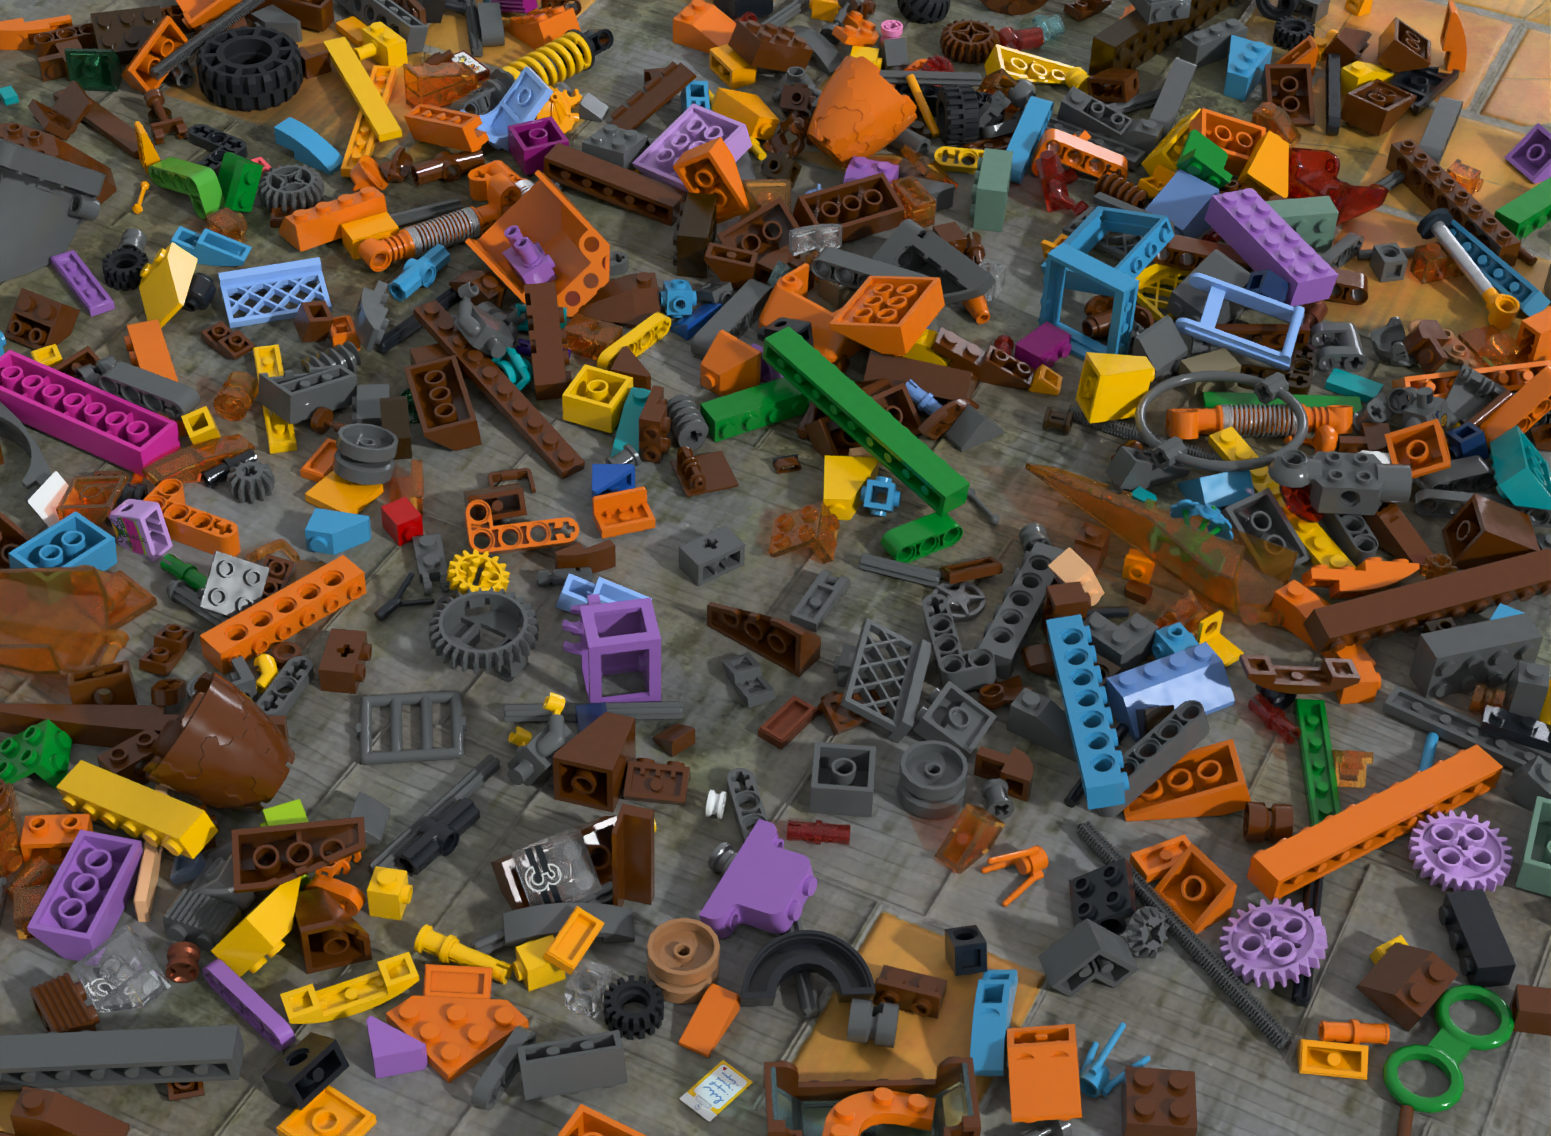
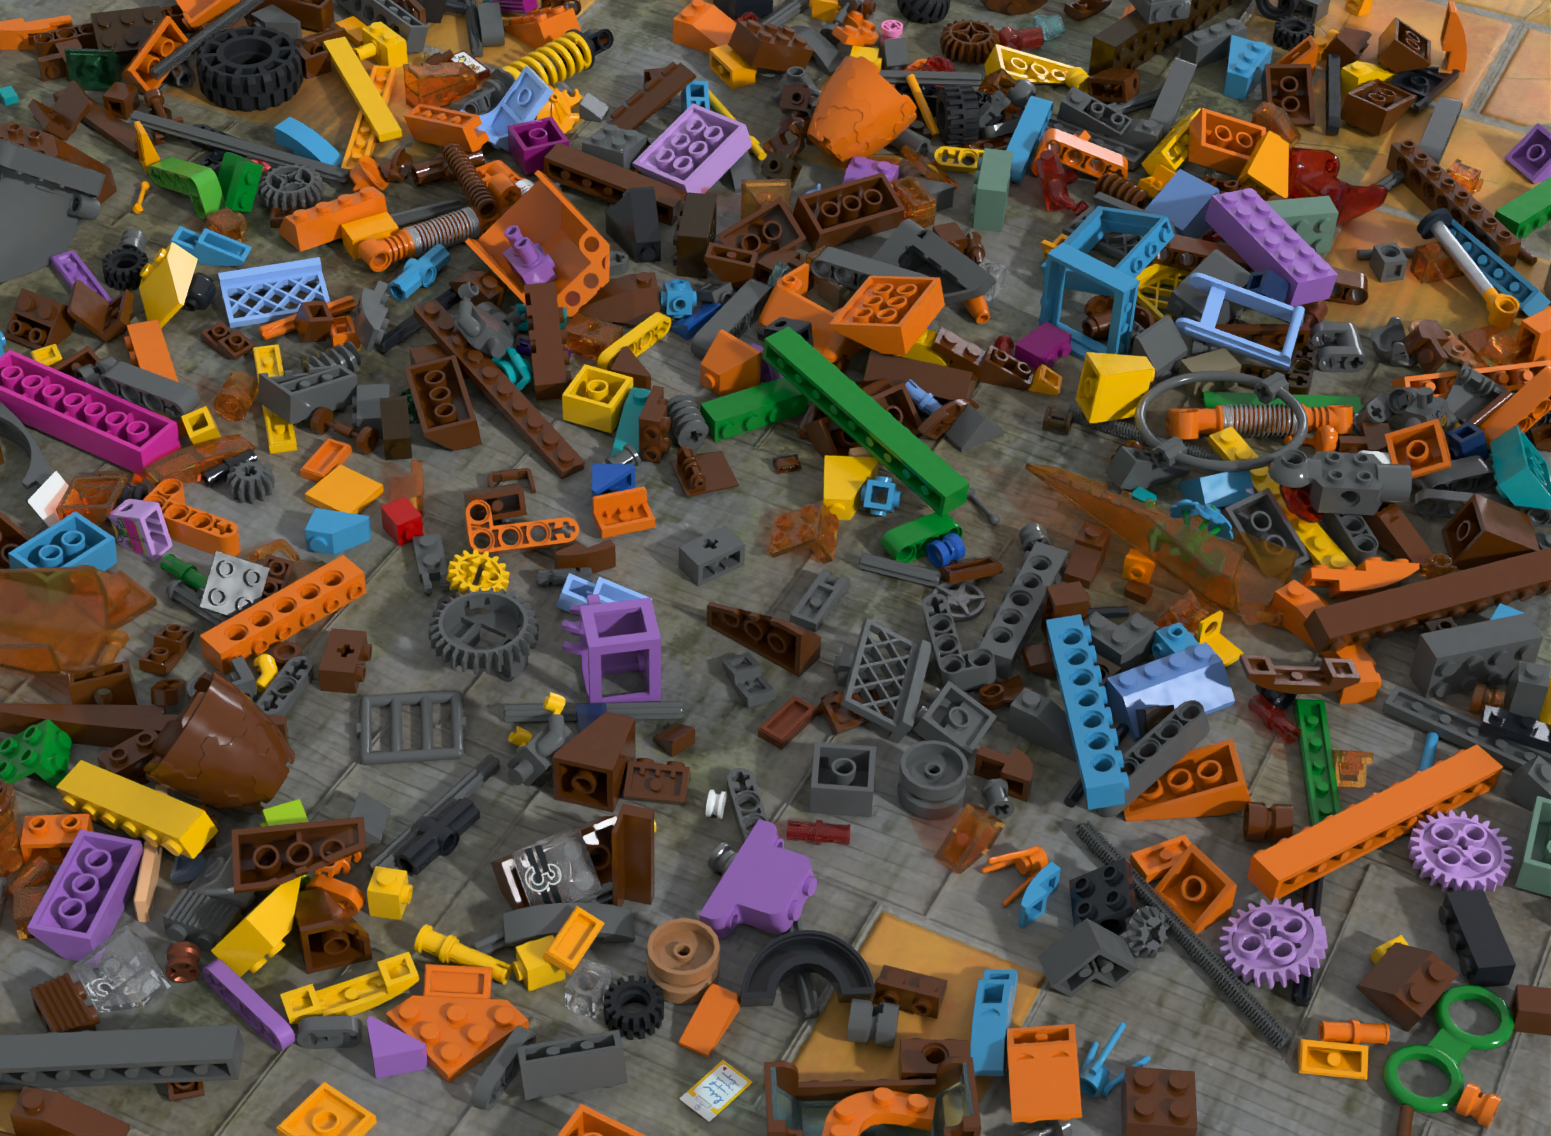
black brick [262,1032,350,1111] -> none
dark grey wheel [333,423,398,485] -> none
black plant [374,572,435,622] -> none
orange slope [673,137,750,224] -> none
light orange slope [710,87,779,140] -> none
clear slope [789,224,842,256] -> none
black brick [944,925,987,976] -> none
light nougat brick [1048,547,1105,606] -> none
green bracket [1176,129,1233,189] -> none
dark grey beam [1321,232,1364,269] -> none
teal tile [1324,368,1384,403] -> none
none -> reddish brown bracket [67,280,135,343]
none -> reddish brown brick [103,82,140,120]
none -> dark grey axle [130,110,349,183]
none -> orange axle [259,296,356,340]
none -> reddish brown bracket [295,27,347,55]
none -> dark grey beam [297,1015,363,1049]
none -> reddish brown piece [443,143,498,219]
none -> black slope [605,186,661,263]
none -> reddish brown brick [898,1038,969,1094]
none -> blue wheel [926,532,966,569]
none -> dark azure slope [1018,861,1061,929]
none -> orange wheel [1455,1082,1502,1129]

